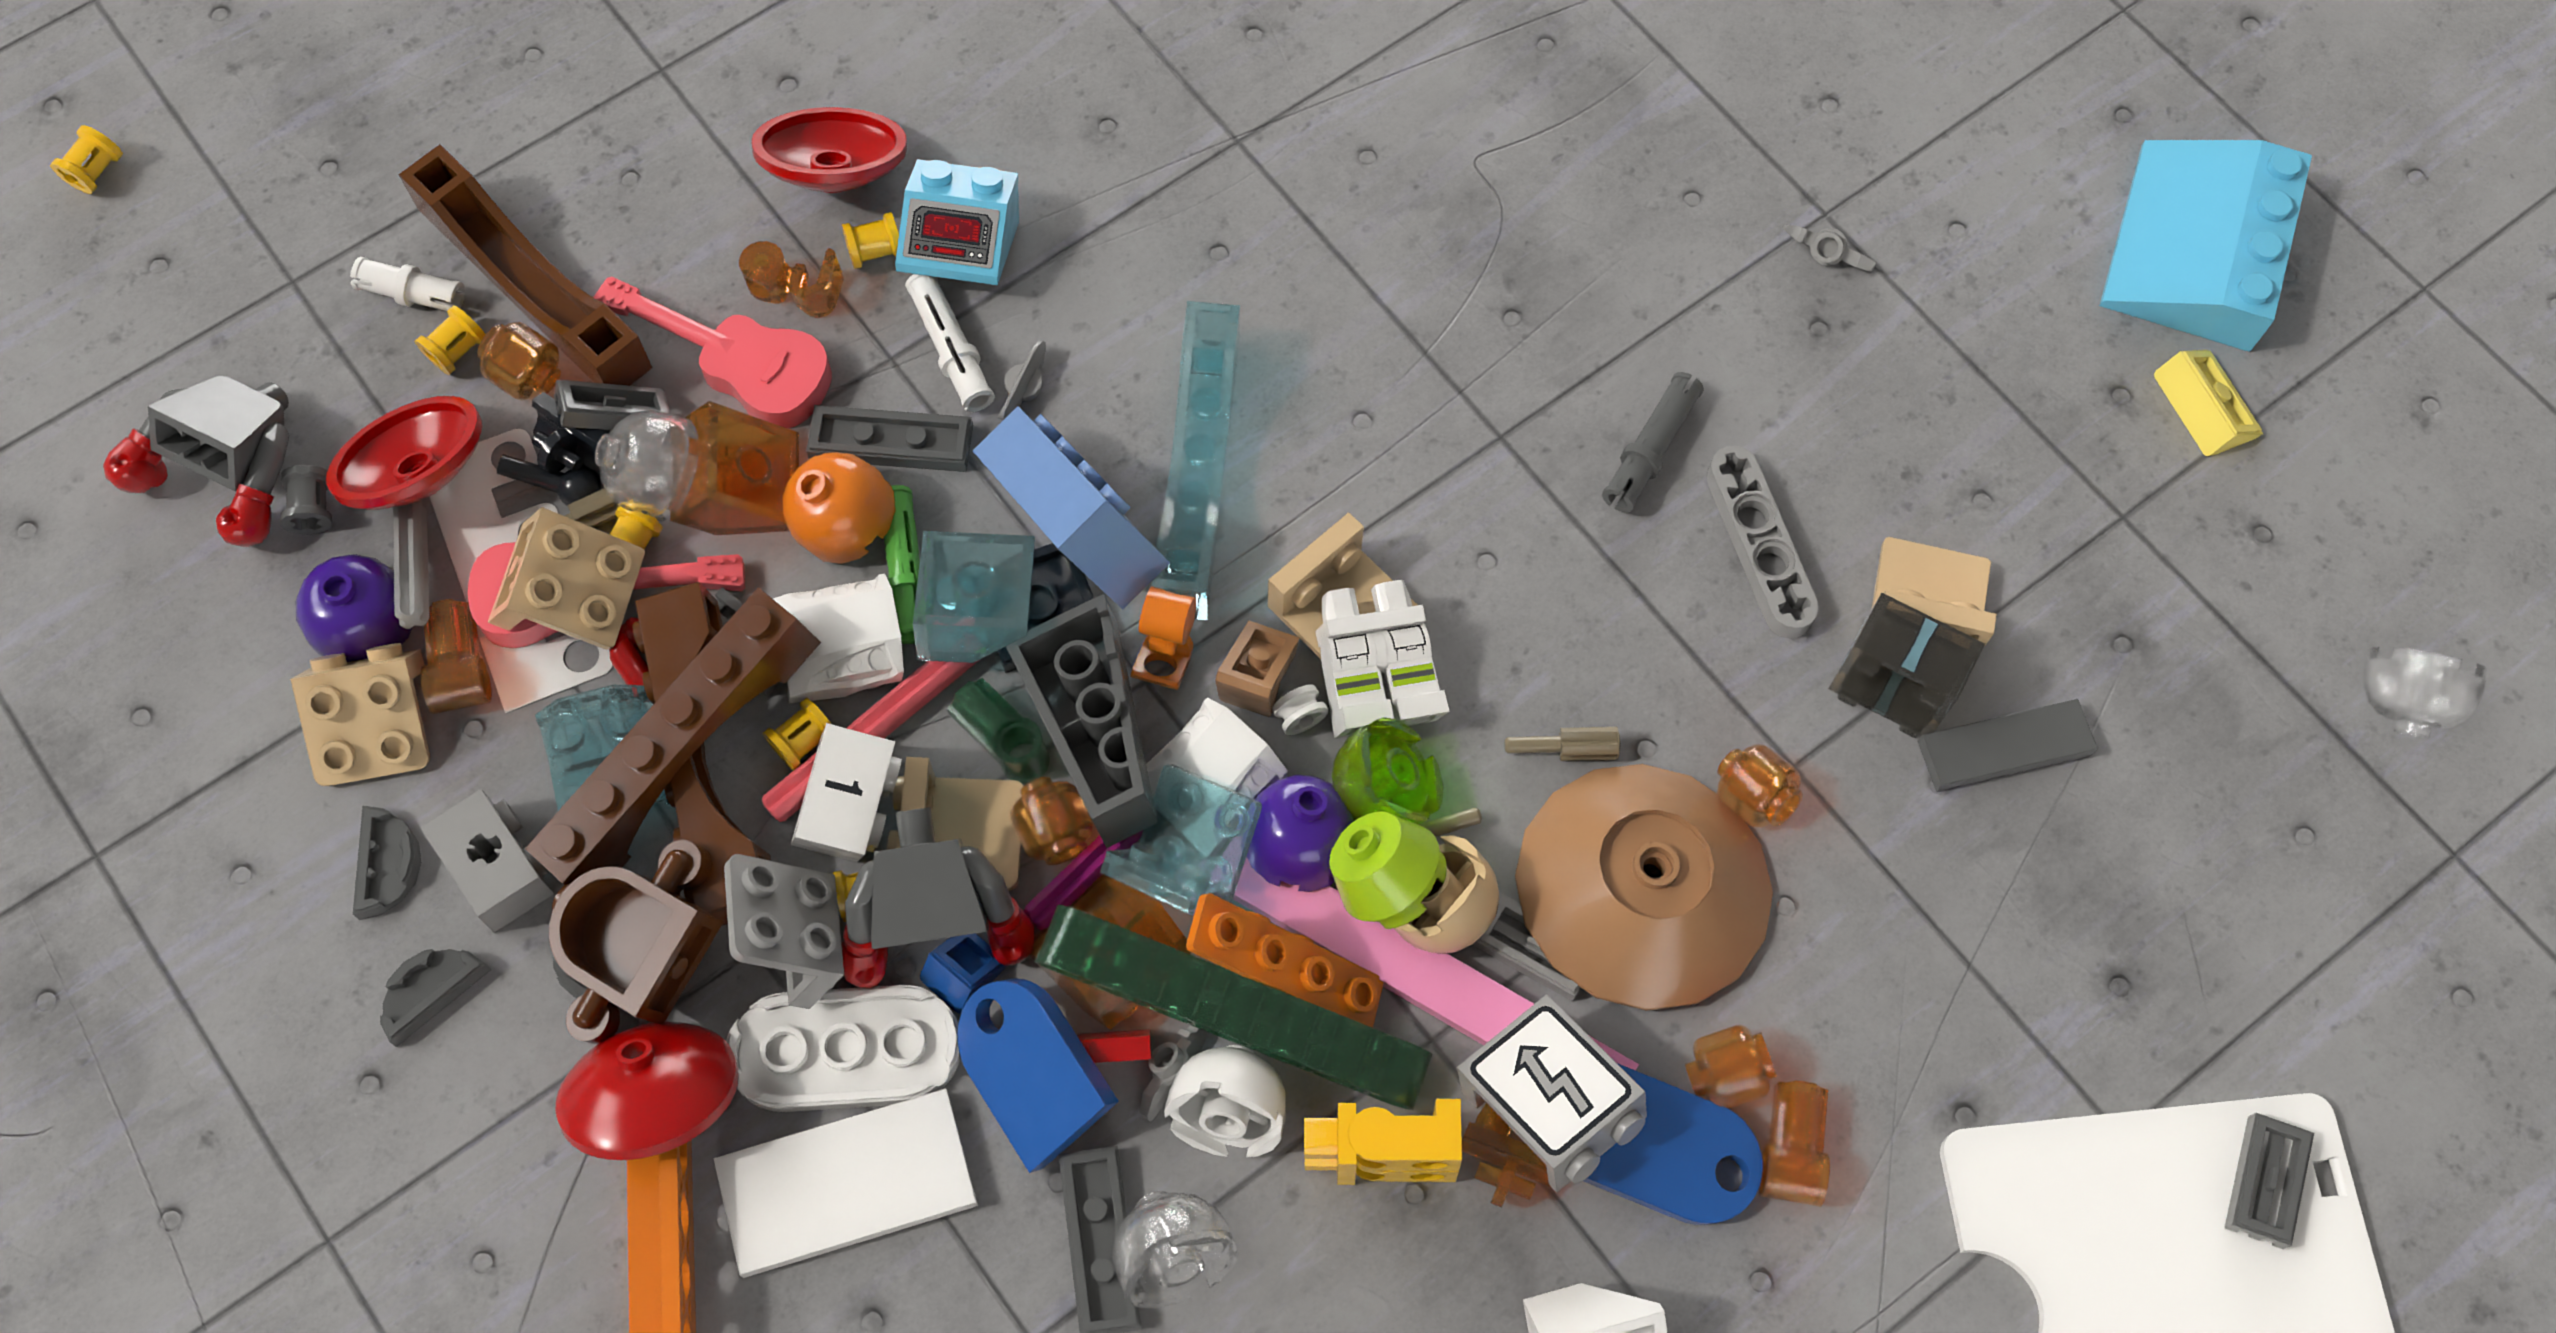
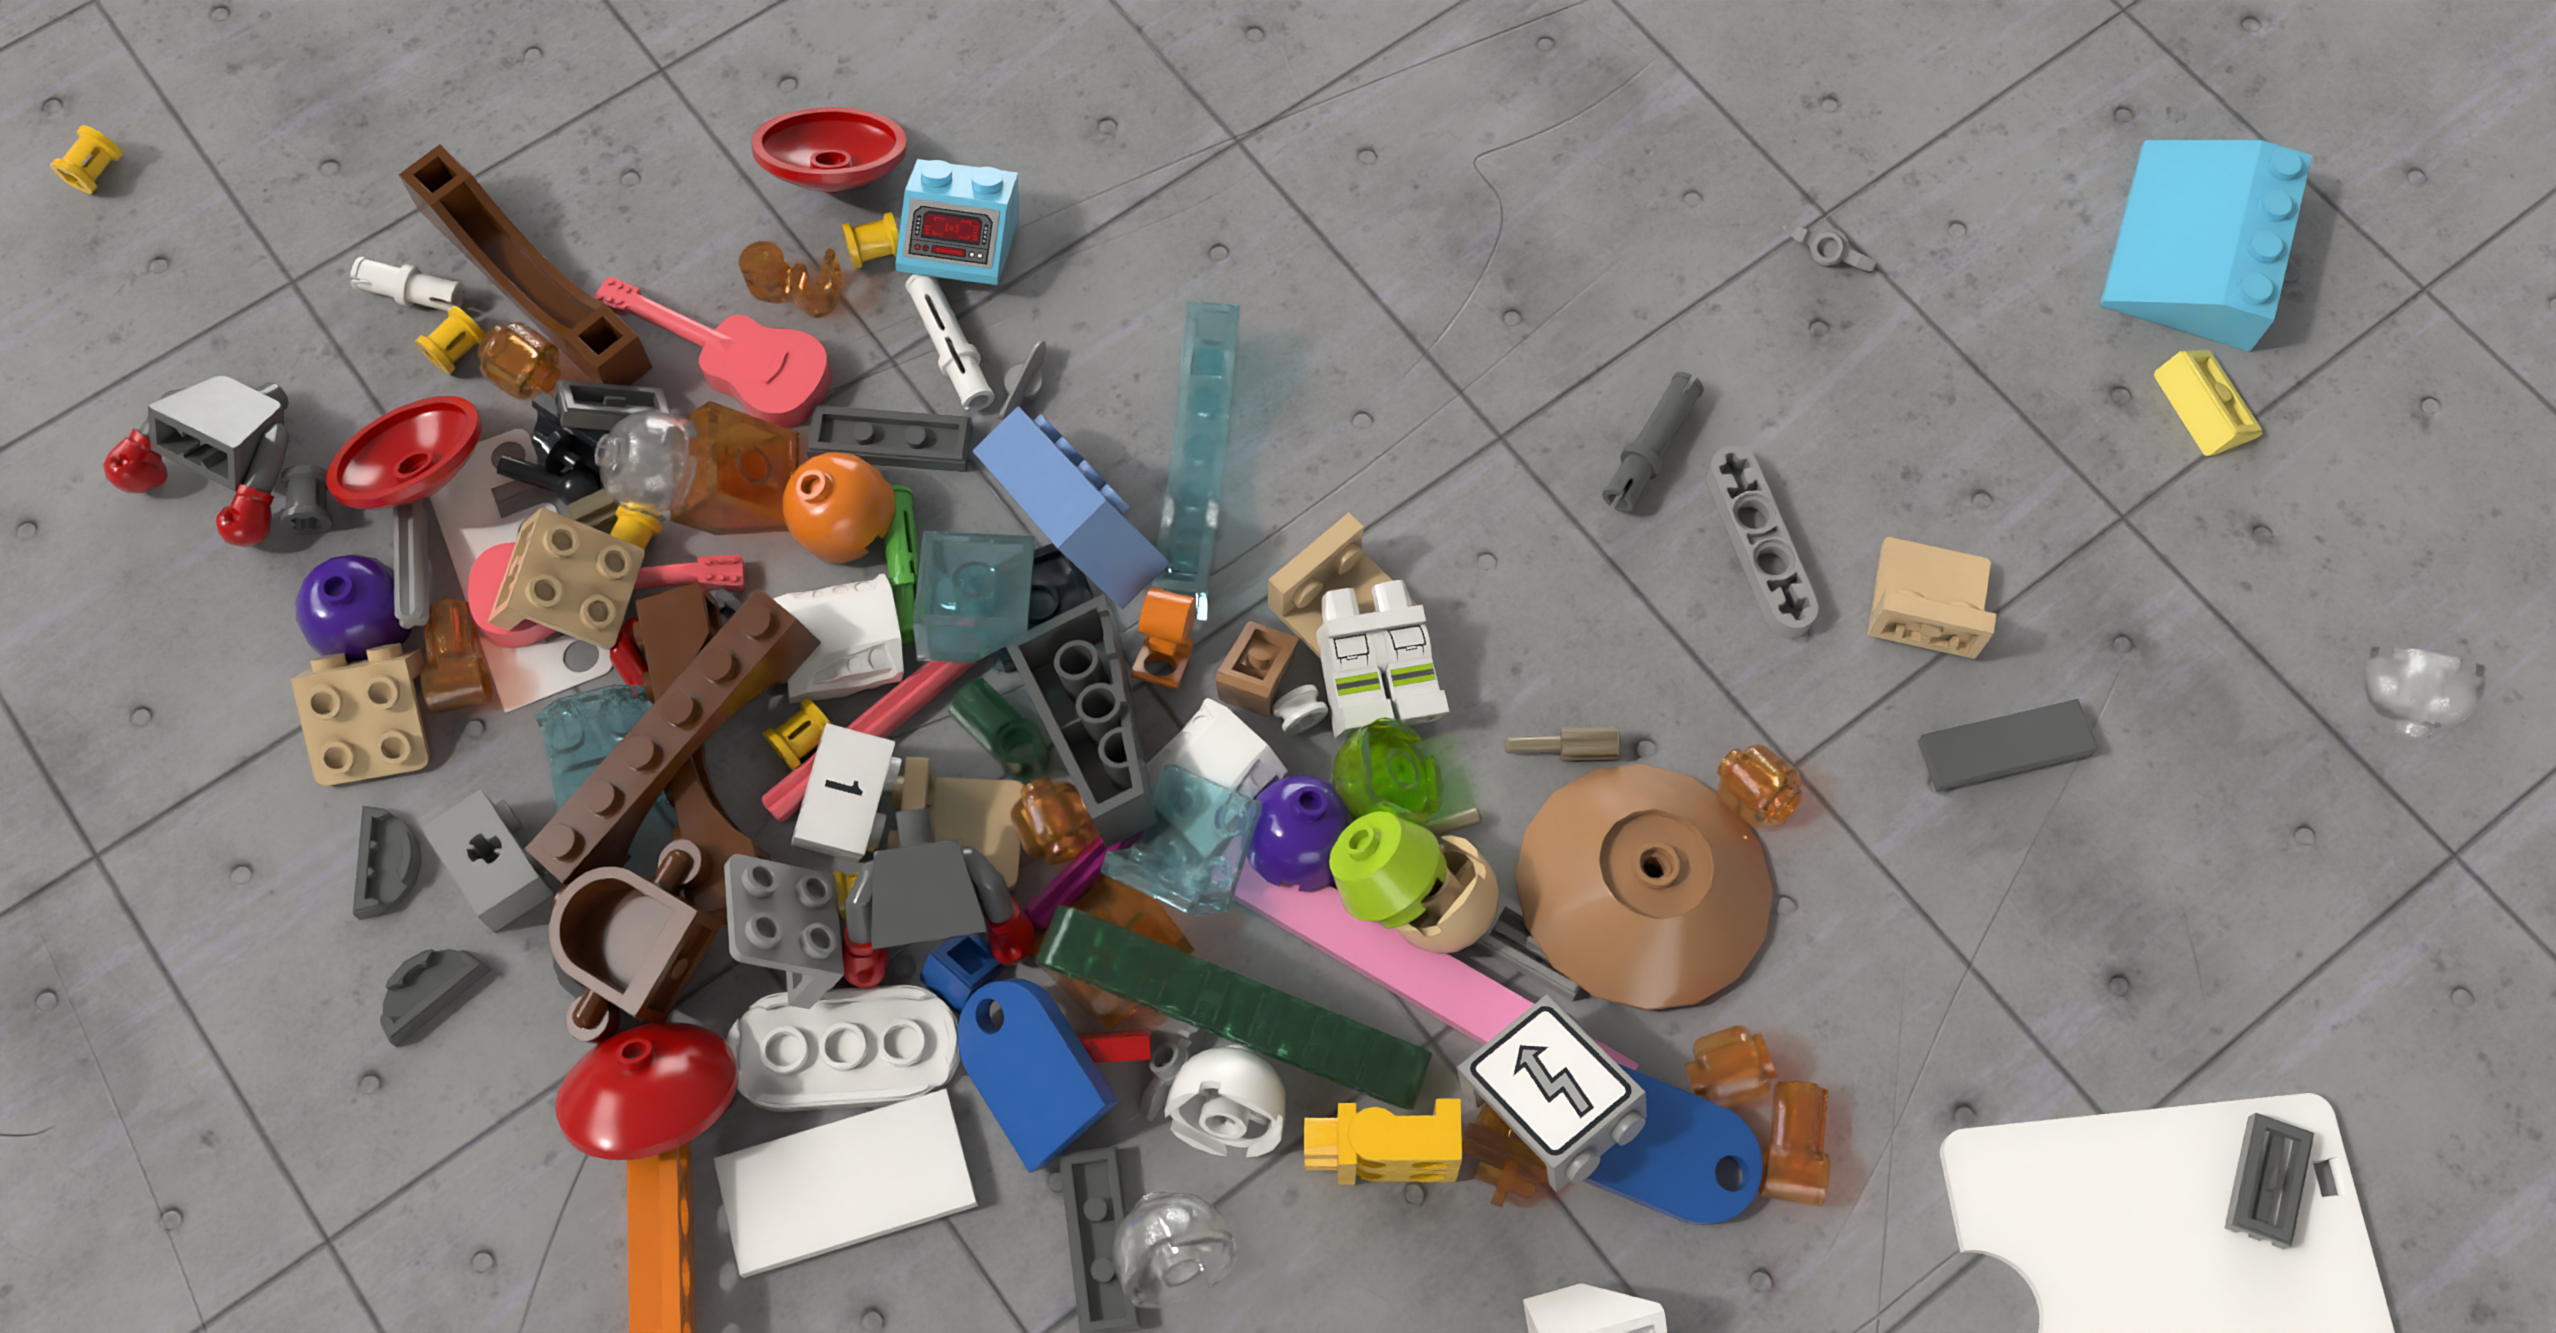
orange bracket [1186,893,1384,1032] -> none
clear smoke container [1828,593,1985,738] -> none

